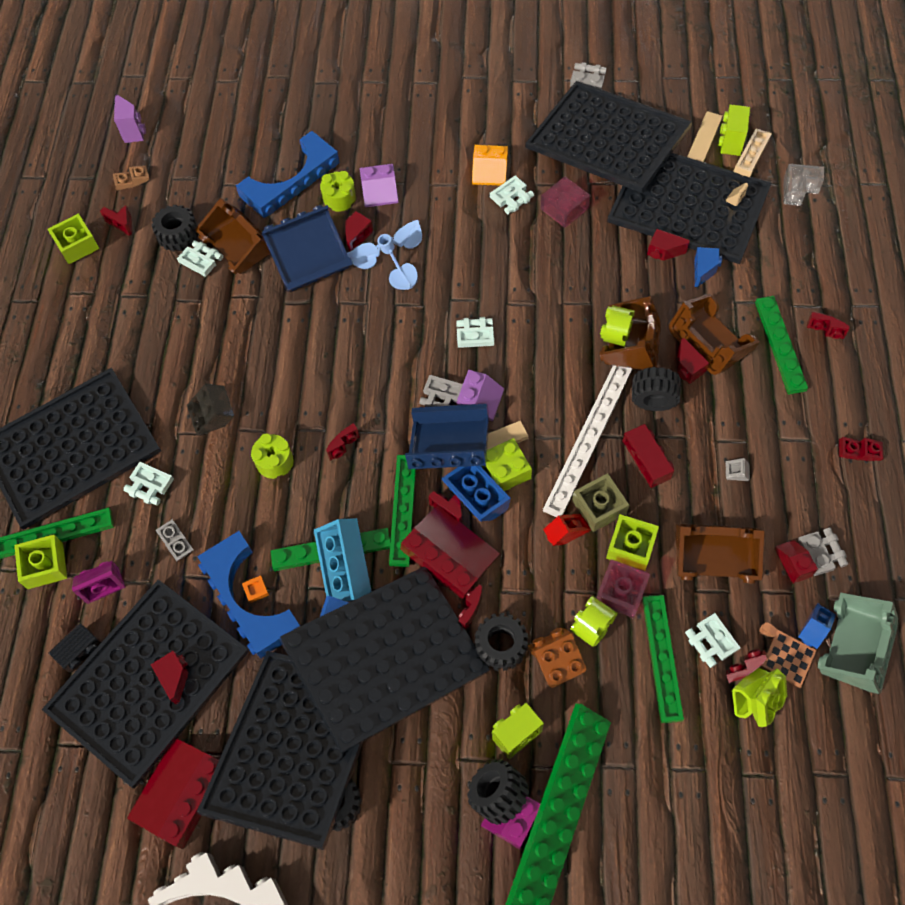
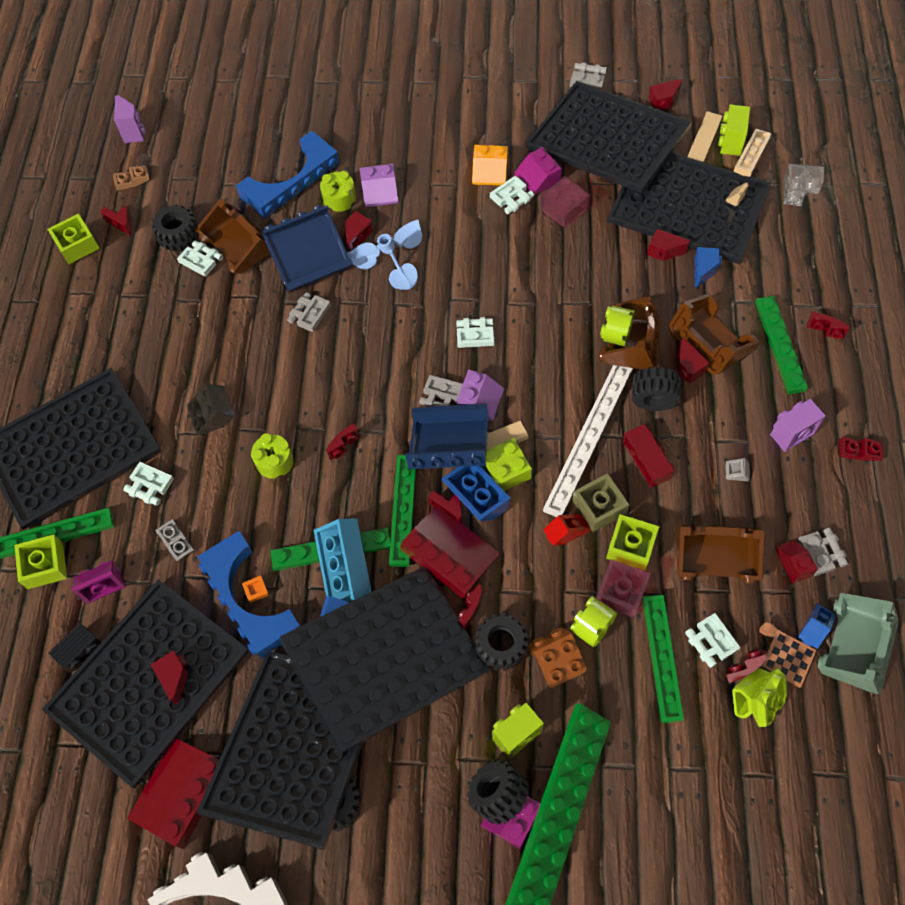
none -> light grey plate [287,293,331,332]
none -> magenta slope [514,147,561,196]
none -> dark red slope [648,79,682,110]
none -> medium lavender brick [770,399,825,452]

